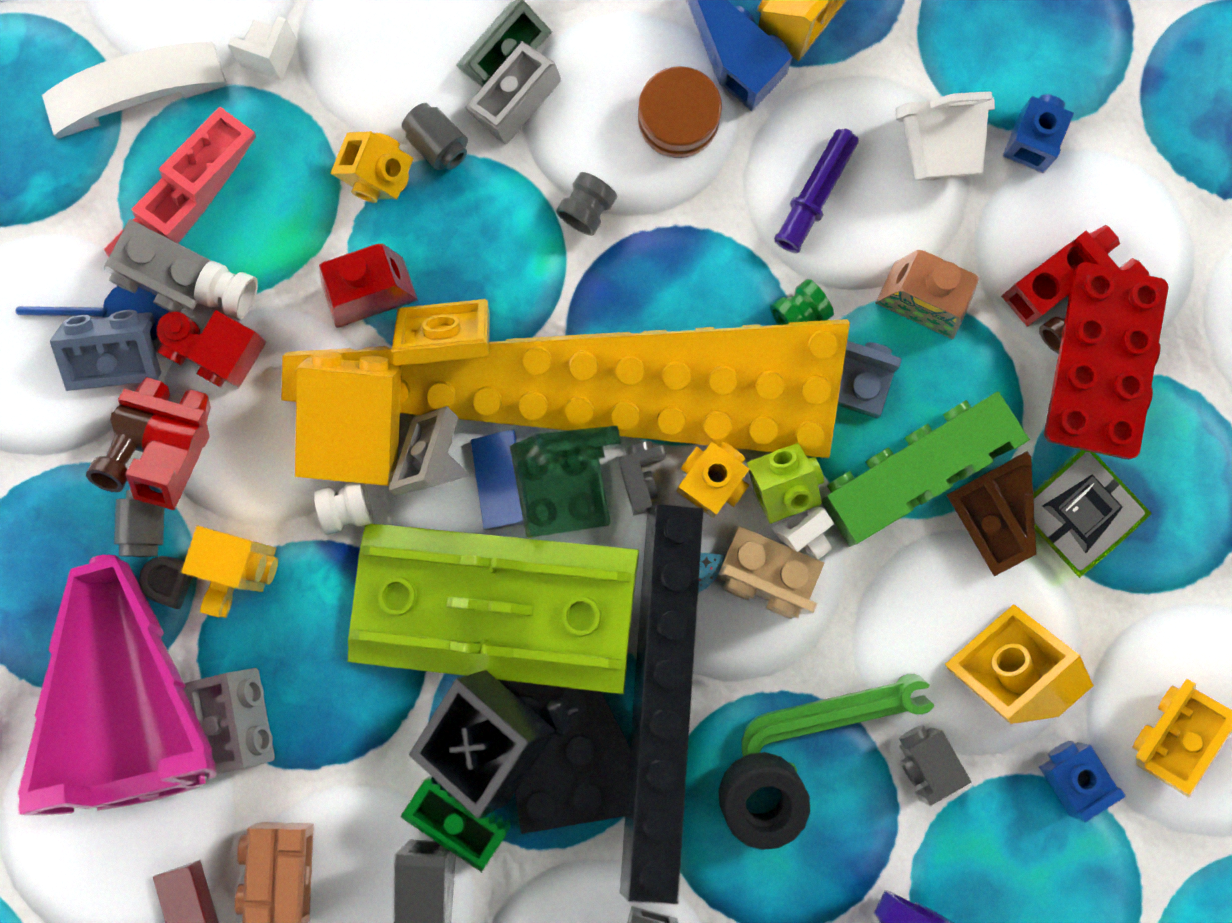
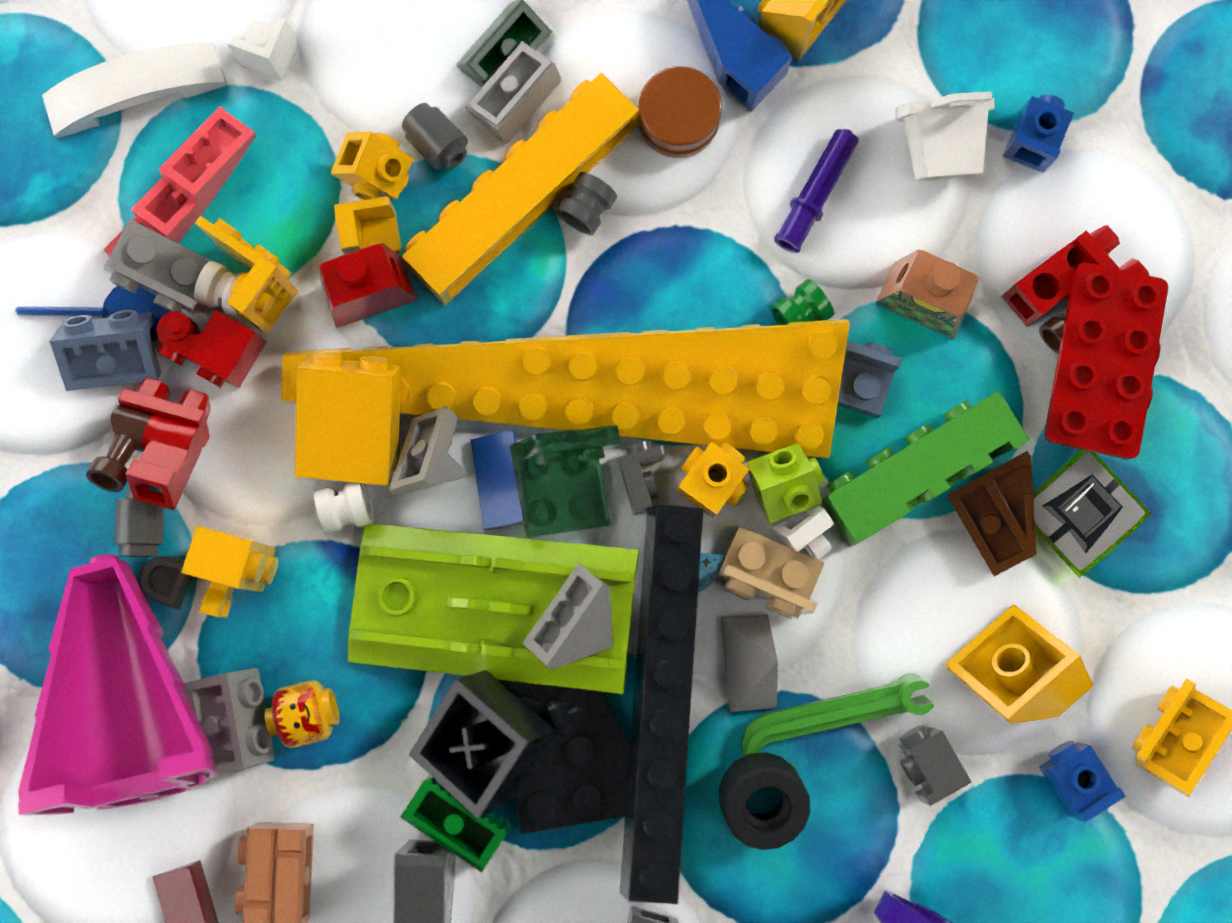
yellow tile [391,299,490,366] -> none
none -> yellow bracket [195,216,298,334]
none -> yellow head [264,680,340,748]
none -> yellow panel [334,196,402,255]
none -> yellow brick [402,72,639,306]
none -> light grey slope [523,563,613,669]
none -> light grey slope [721,614,778,712]

